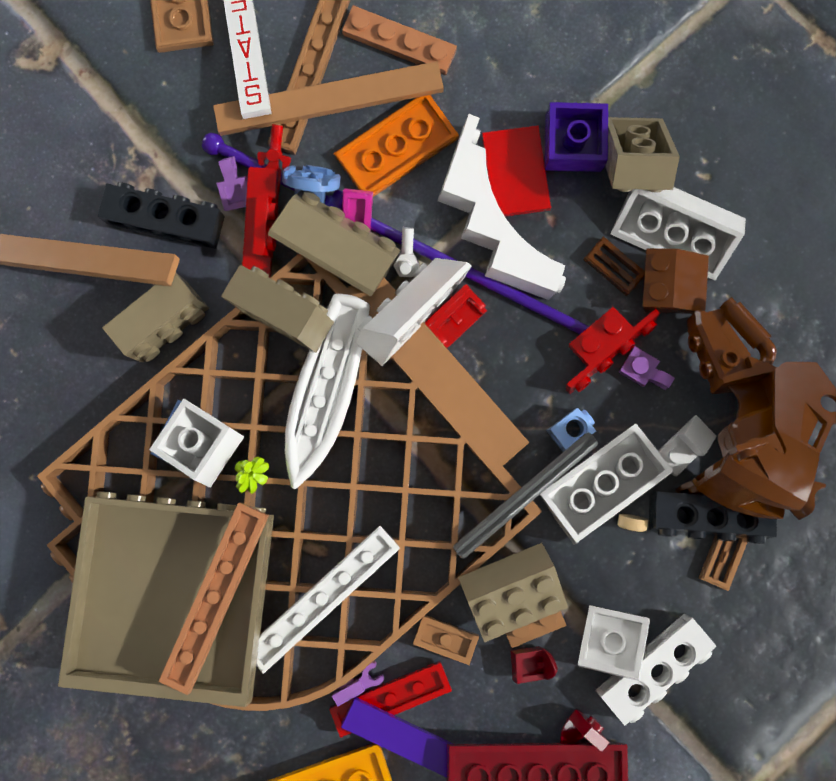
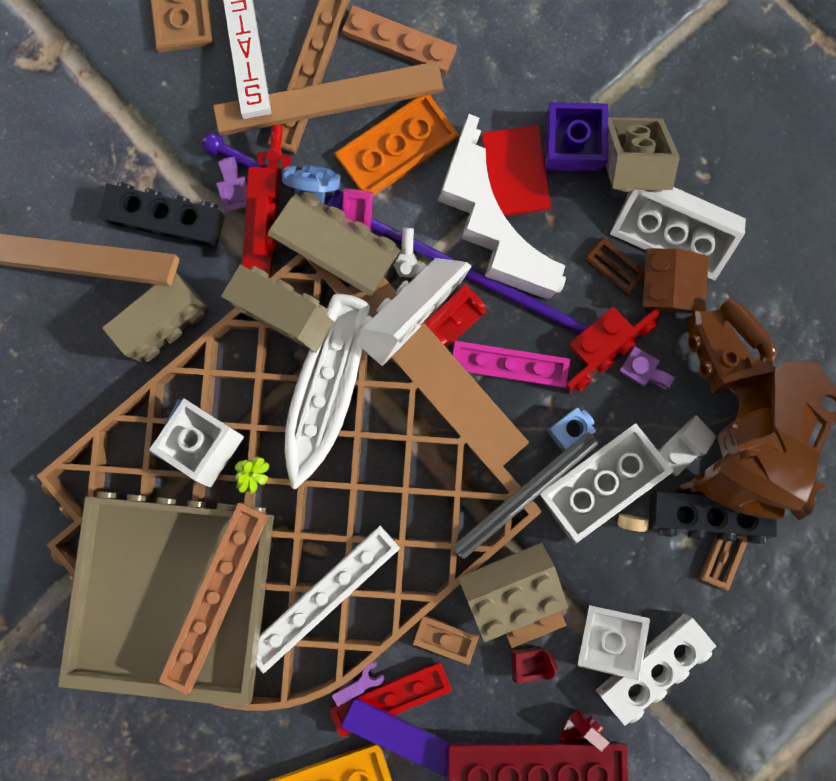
none -> dark pink plate [453,341,570,388]

